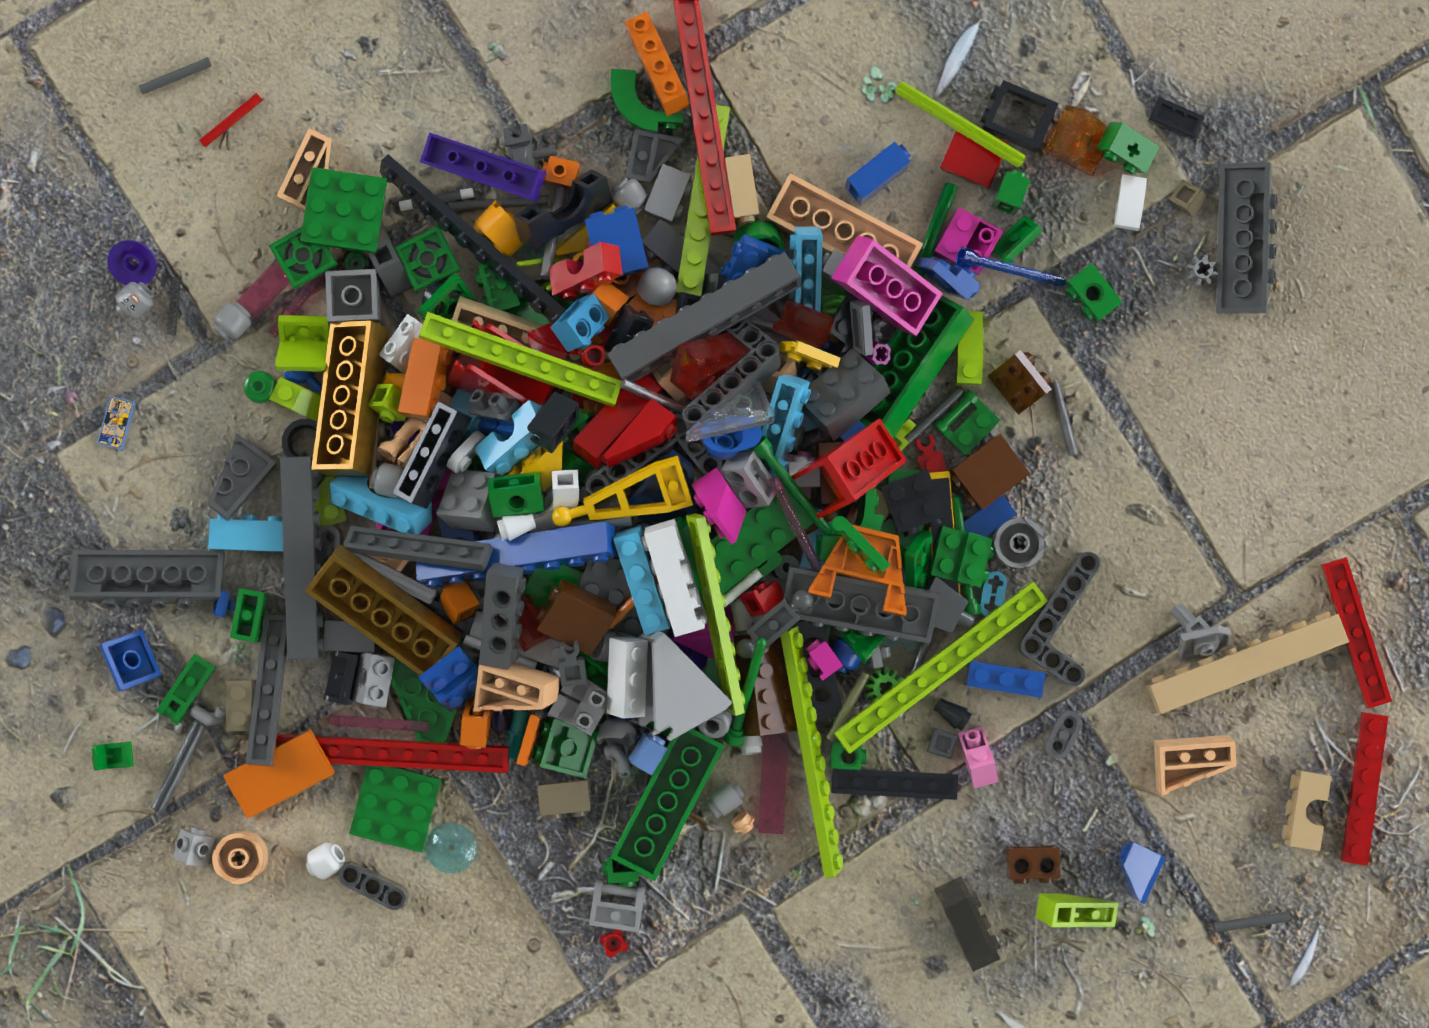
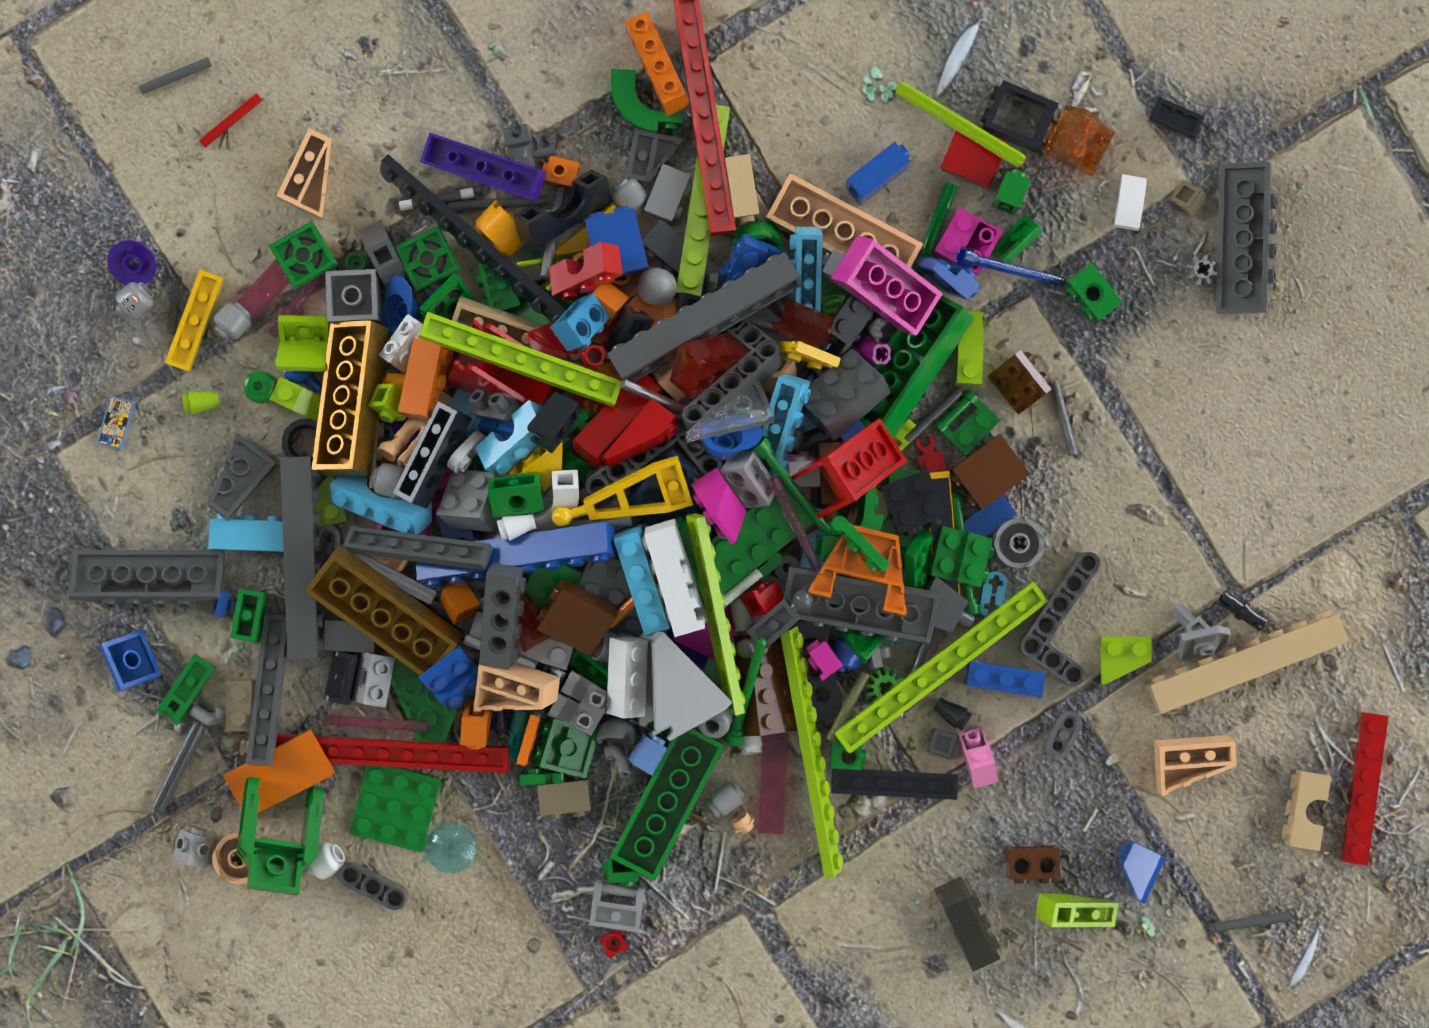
green bracket [91,741,134,771] -> none
green plate [300,167,388,254] -> none
dark grey plate [558,640,587,687] -> none
dark grey tile [850,300,873,356] -> none
brick [1096,122,1160,175] -> none
red plate [1321,557,1392,709] -> none
none -> yellow plate [165,270,225,372]
none -> lime cone [182,391,220,415]
none -> green plate [236,776,324,896]
none -> blue piece [382,276,420,335]
none -> green plate [520,768,564,785]
none -> lime wing [1100,636,1152,685]
none -> black pin [1217,590,1268,631]

